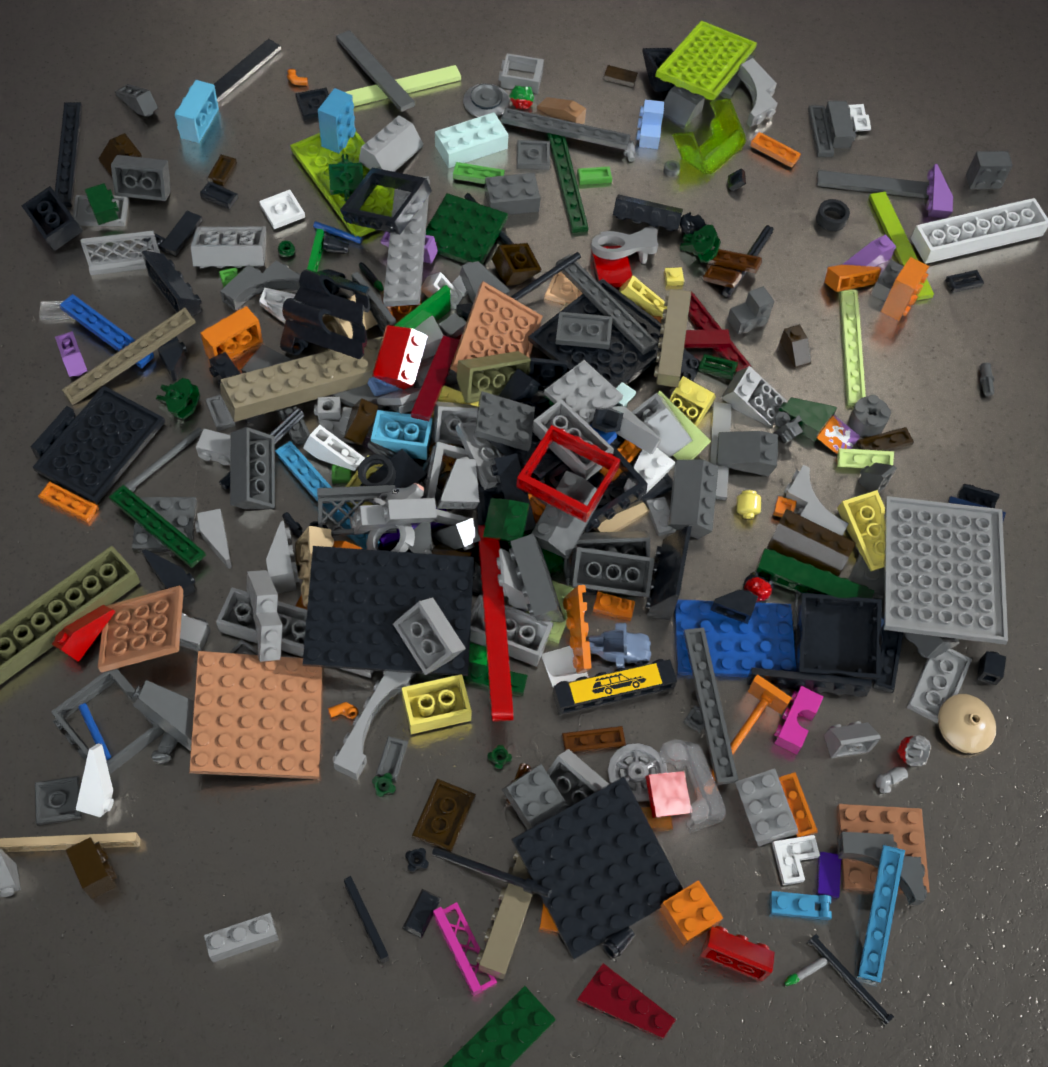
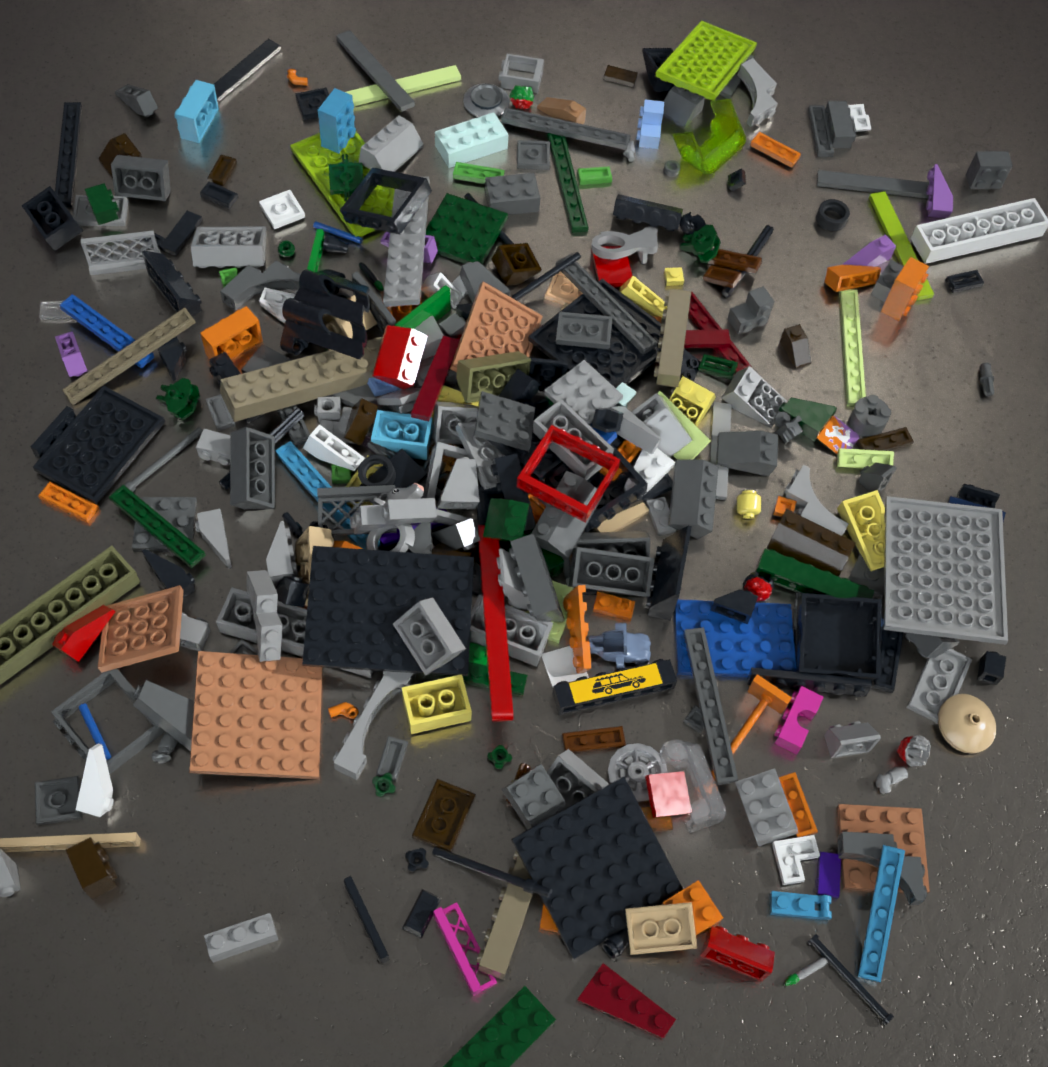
none -> black slope [275,575,309,608]
none -> tan tile [625,902,698,955]

